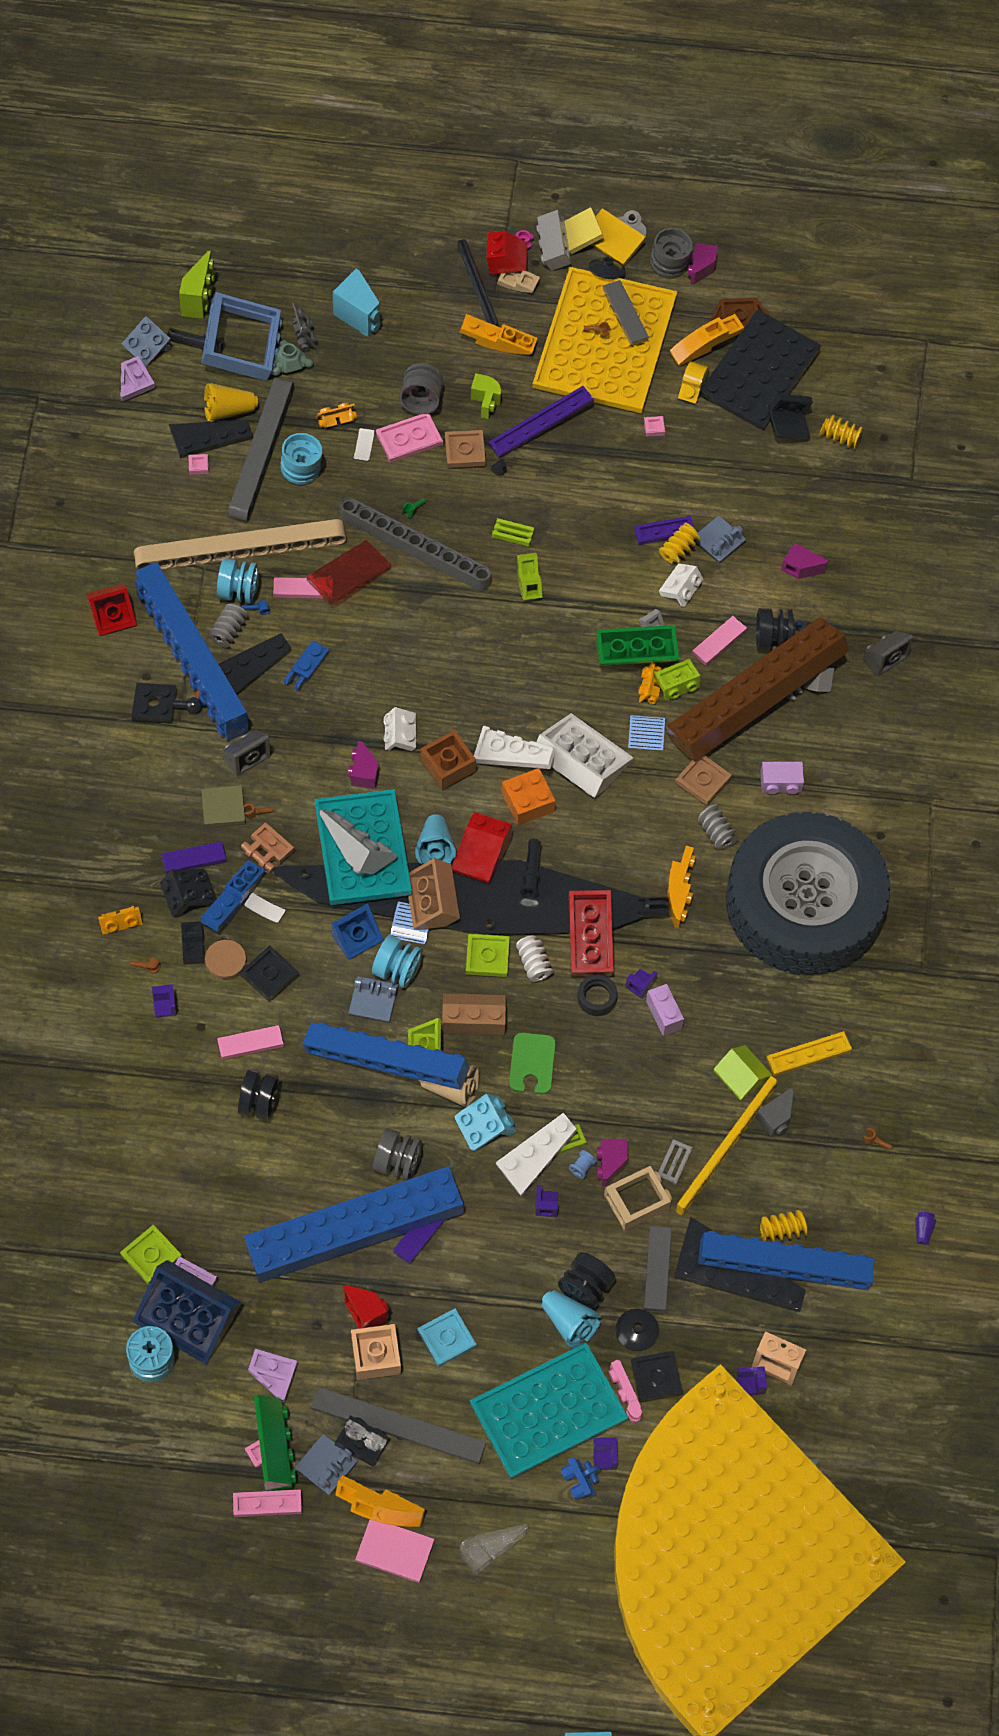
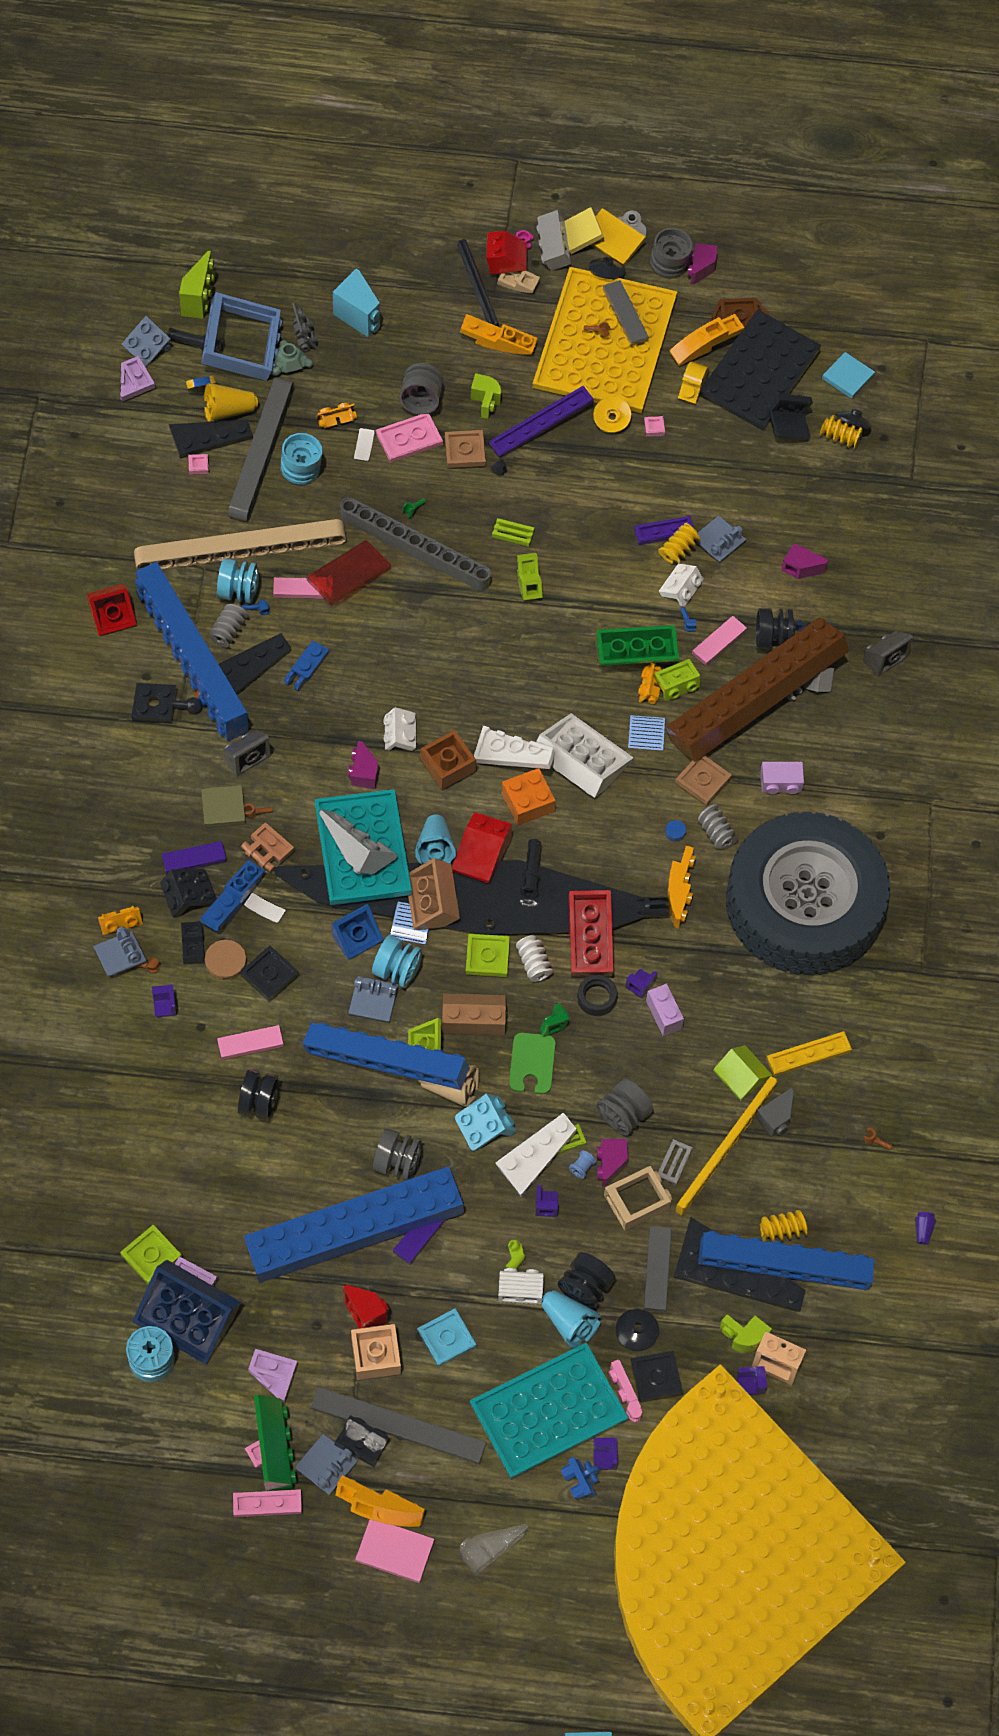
light grey tile [639,609,665,627] -> none
none -> sand blue hinge [93,927,146,977]
none -> piece [185,375,216,389]
none -> white brick [498,1268,543,1305]
none -> lime arm [505,1239,525,1269]
none -> green bracket [539,1003,569,1037]
none -> yellow dish [593,397,631,433]
none -> dark grey wheel [597,1078,653,1136]
none -> blue tile [665,820,686,841]
none -> blue hand [681,607,696,631]
none -> lime brick [720,1315,772,1353]
none -> medium azure tile [822,352,875,399]
none -> black dish [836,409,872,429]

